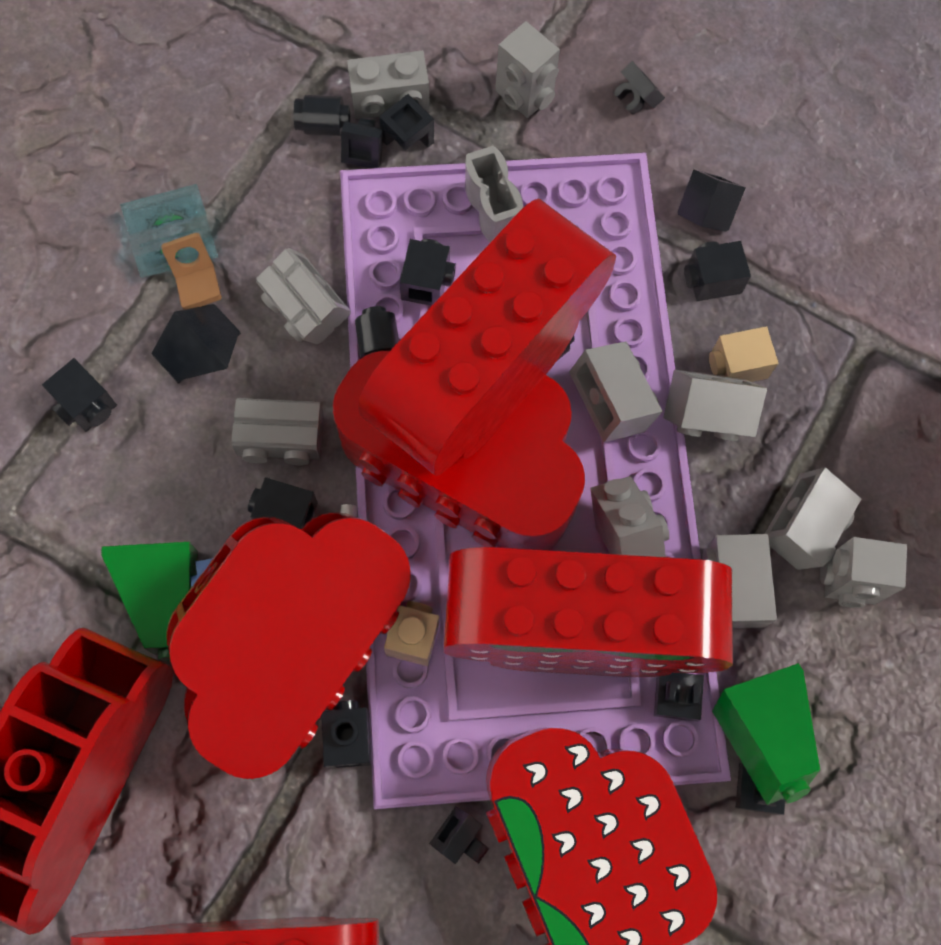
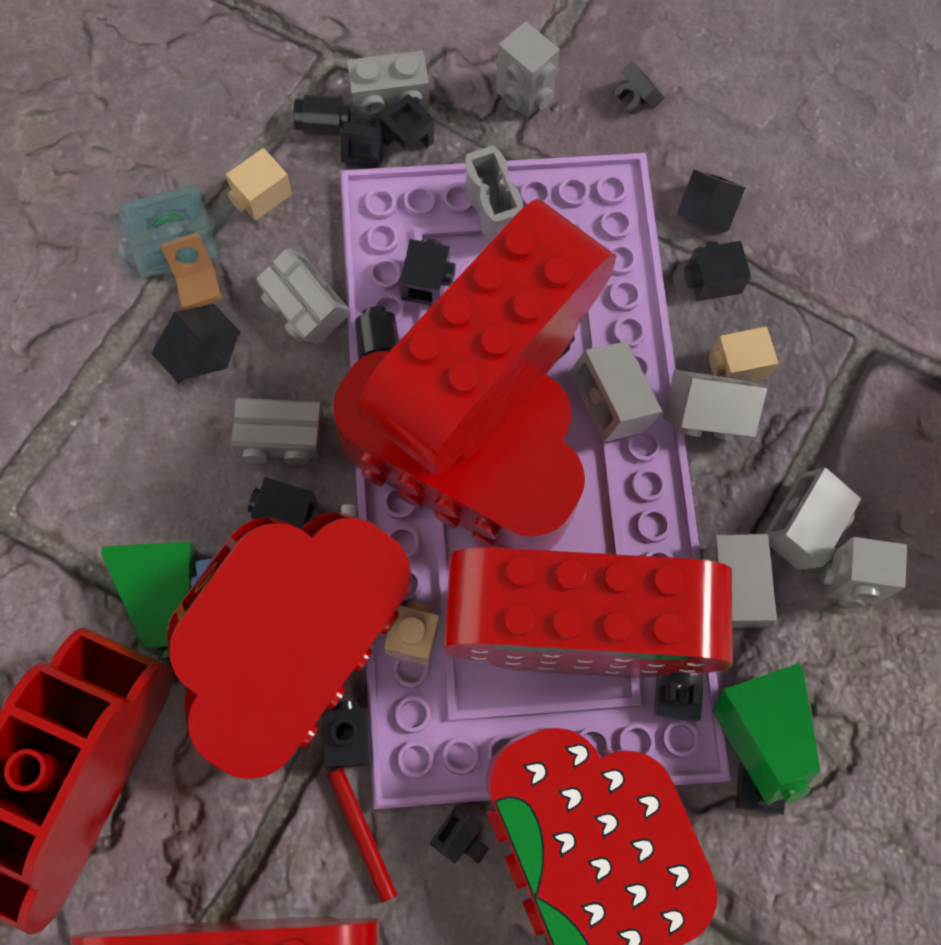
black brick [42,358,117,432] -> none
light grey brick [590,476,669,557] -> none
none -> tan brick [226,148,292,221]
none -> red bar [327,768,398,903]

